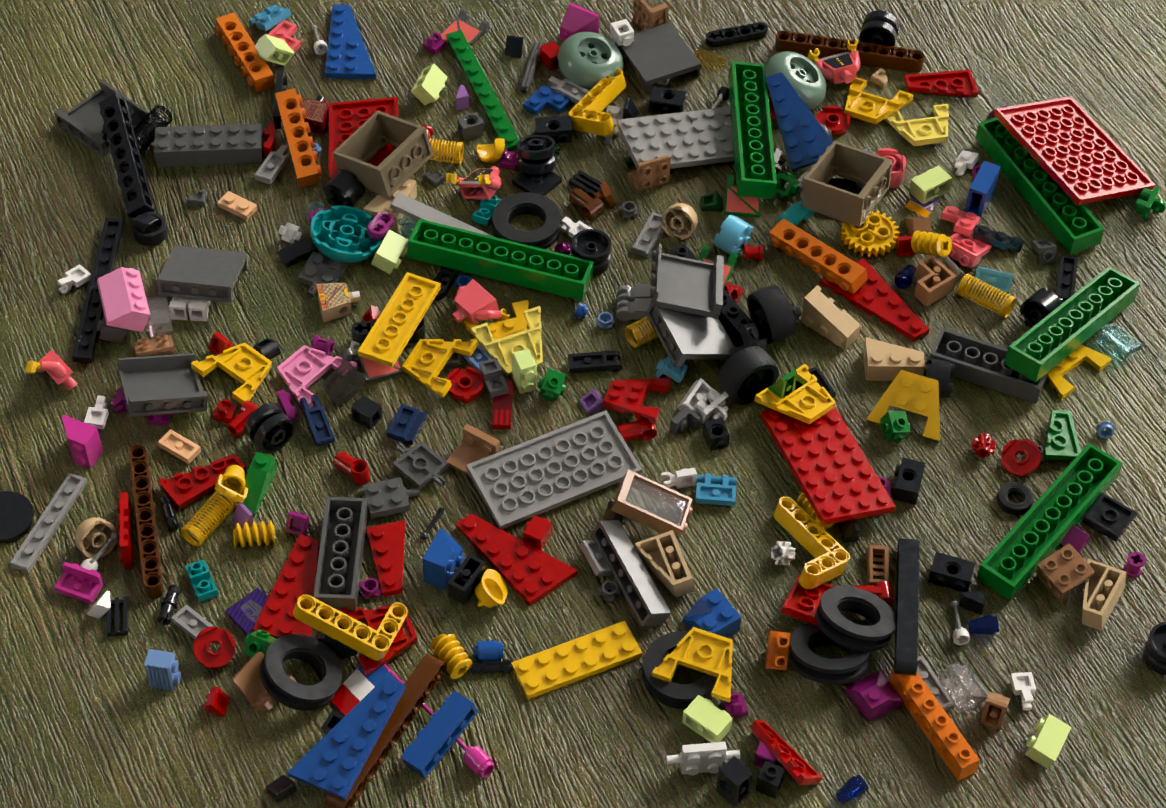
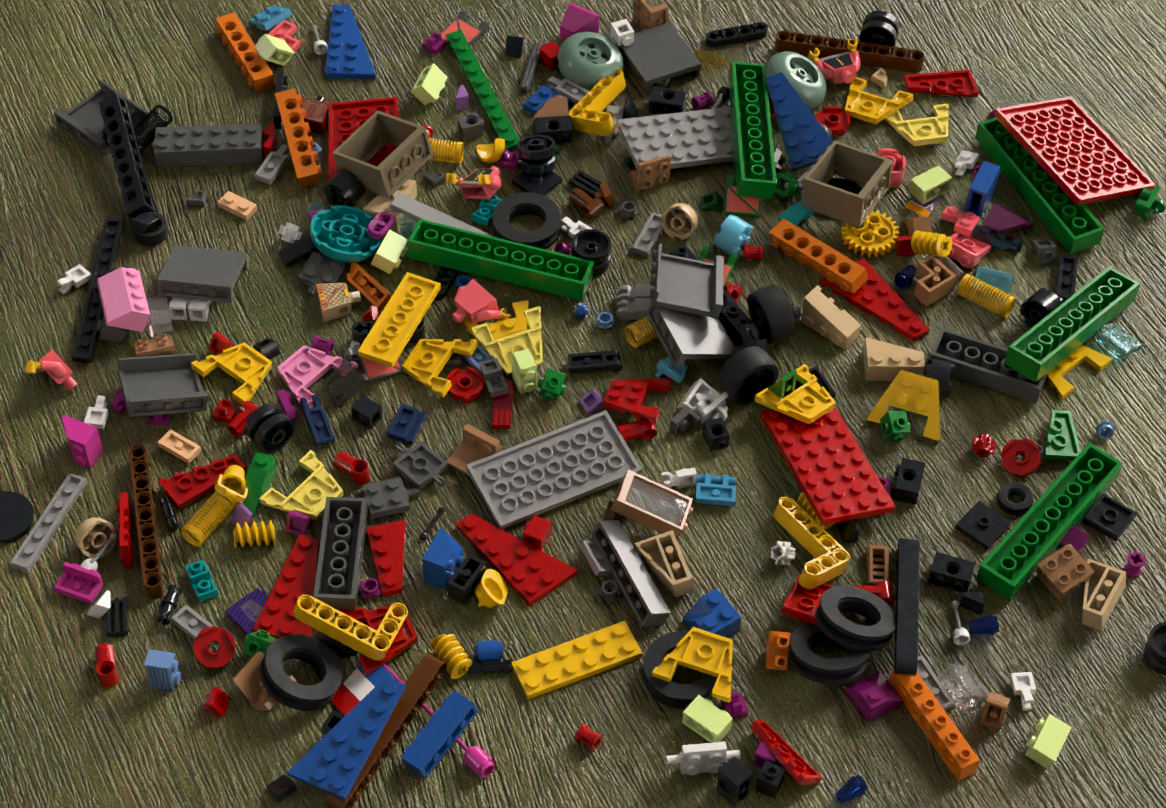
none -> red piece [95,643,119,688]
none -> light yellow wing [259,450,344,521]
none -> orange wedge [347,262,392,310]
none -> medium nougat slope [533,95,569,124]
none -> red bush [574,723,603,751]
none -> magenta bush [691,91,714,111]
none -> black plate [955,501,1012,550]
none -> magenta slope [984,203,1034,232]

